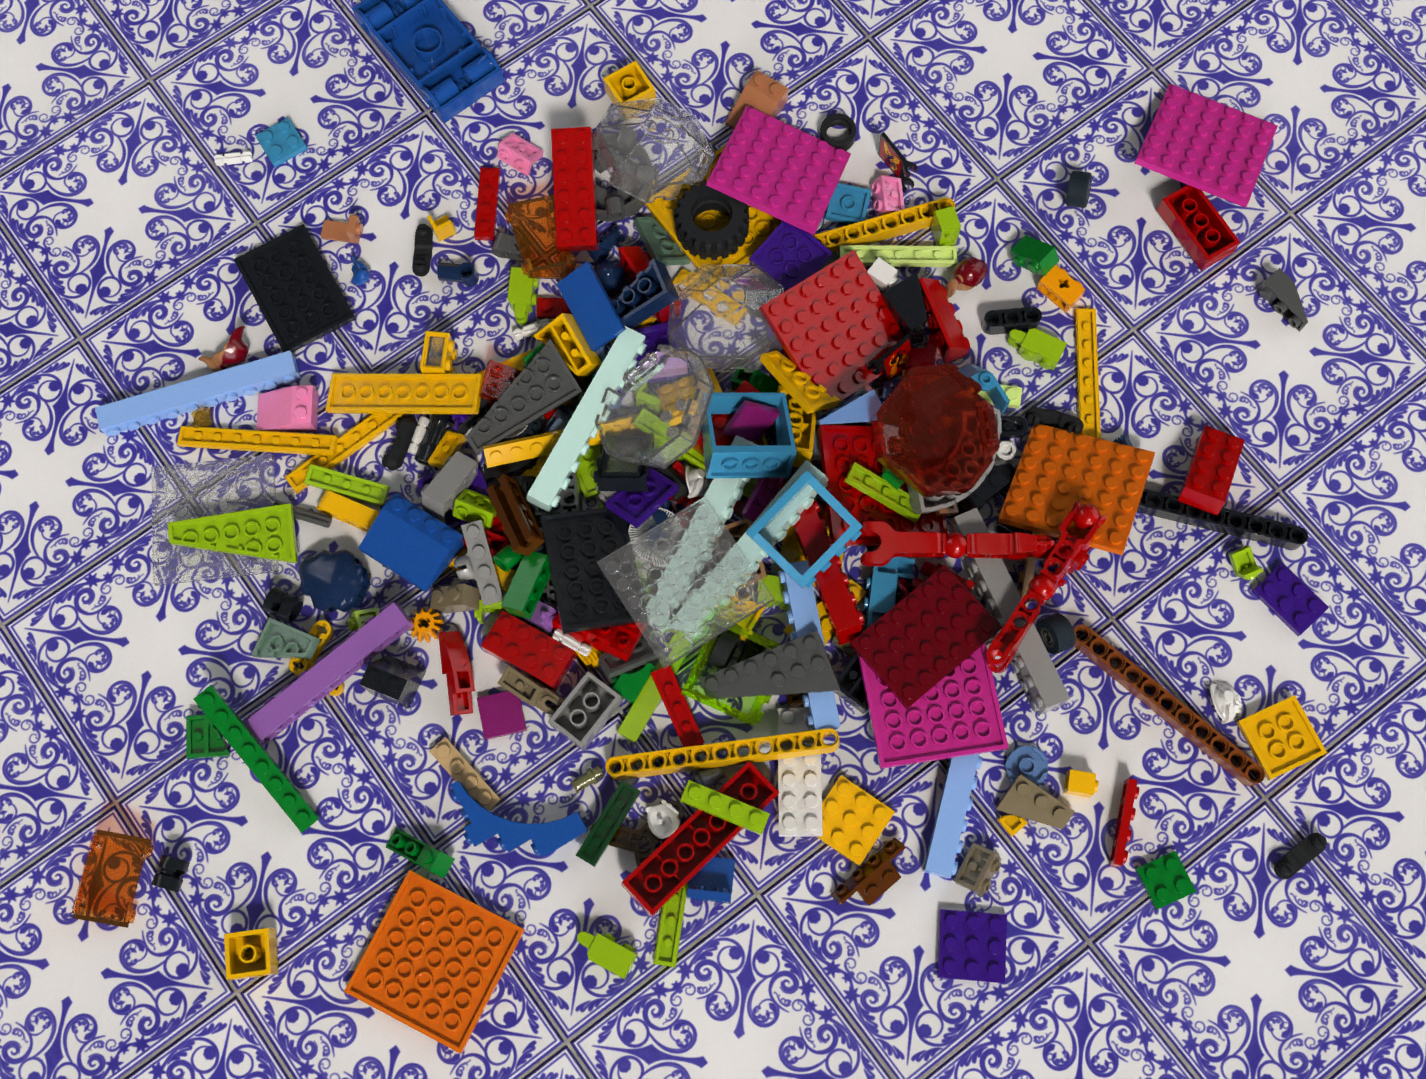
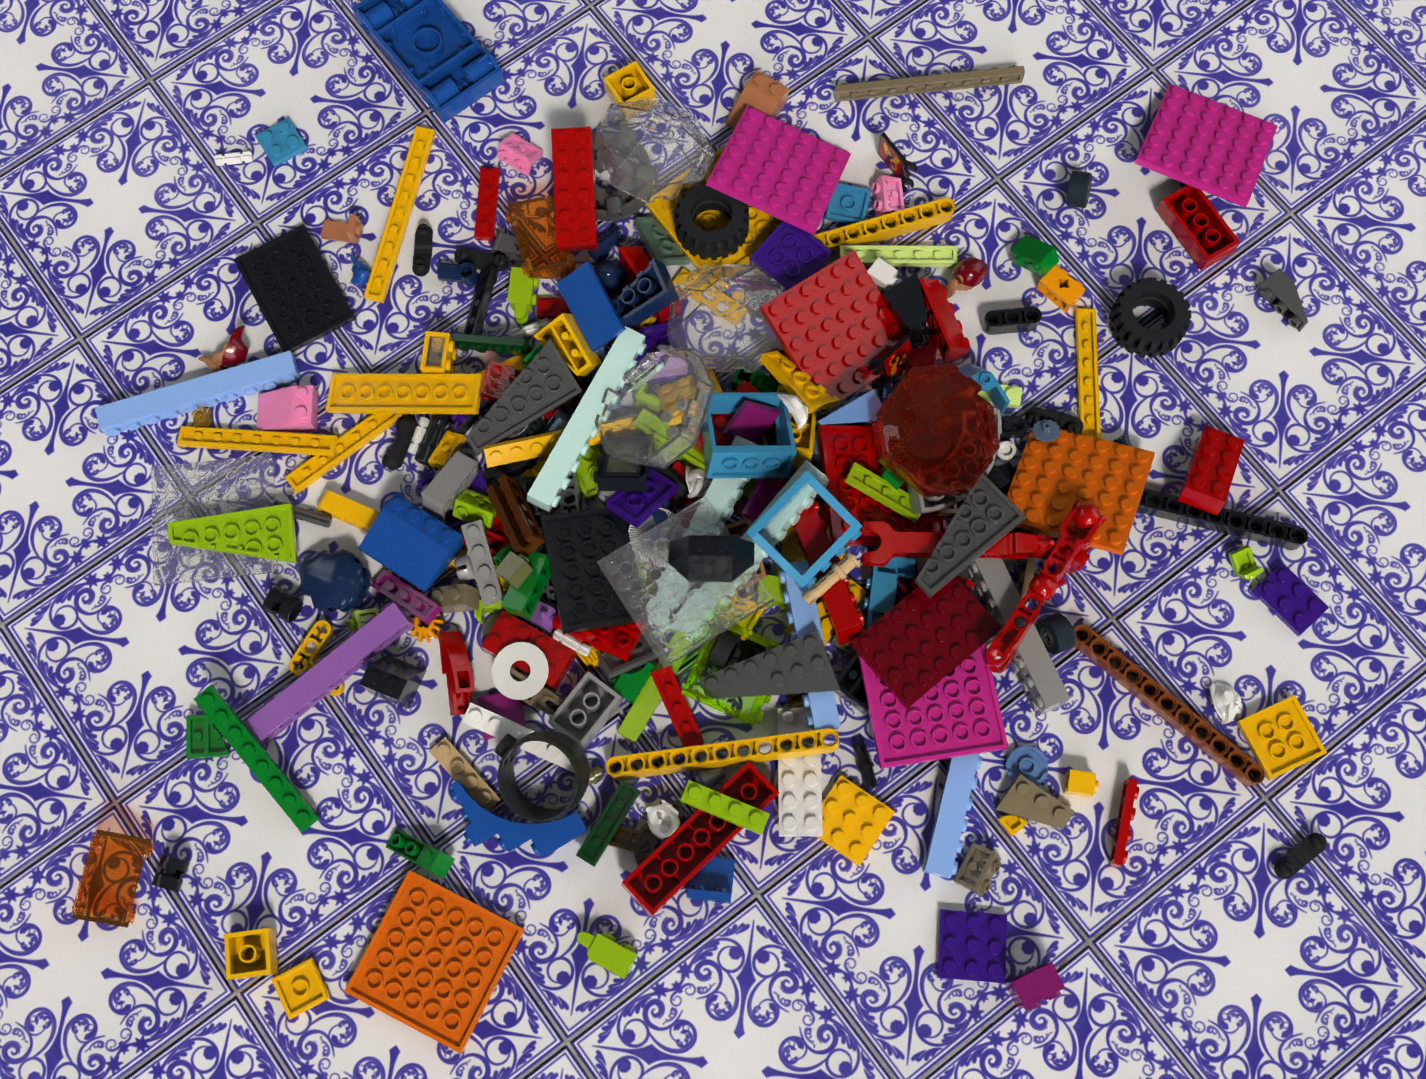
sand green wing [251,617,321,659] -> none
lime plate [304,464,390,507] -> none
yellow panel [427,215,456,242] -> none
lime tile [654,882,689,968] -> none
black tyre [820,113,857,151] -> none
reddish brown bracket [830,838,906,906] -> none
lime brick [930,206,961,246] -> none
lime hinge [1007,328,1067,370] -> none
green plate [1135,851,1197,910] -> none
none -> yellow tile [271,957,331,1020]
none -> yellow plate [364,126,436,303]
none -> magenta plate [371,570,442,625]
none -> dark green plate [452,333,532,356]
none -> black piece [454,248,510,271]
none -> white plate [462,703,587,772]
none -> black plate [463,266,498,335]
none -> white sticker [492,642,549,700]
none -> pearl dark grey cylinder [494,730,590,822]
none -> olive brick [495,551,533,589]
none -> black wedge [668,535,755,582]
none -> white hat [776,394,808,430]
none -> tan pin [801,551,860,606]
none -> dark tan plate [834,66,1025,102]
none -> black pin [853,744,879,789]
none -> dark grey wing [915,472,1026,598]
none -> magenta brick [1005,962,1065,1010]
none -> sand blue piece [1032,419,1061,443]
none -> black tyre [1109,277,1192,358]

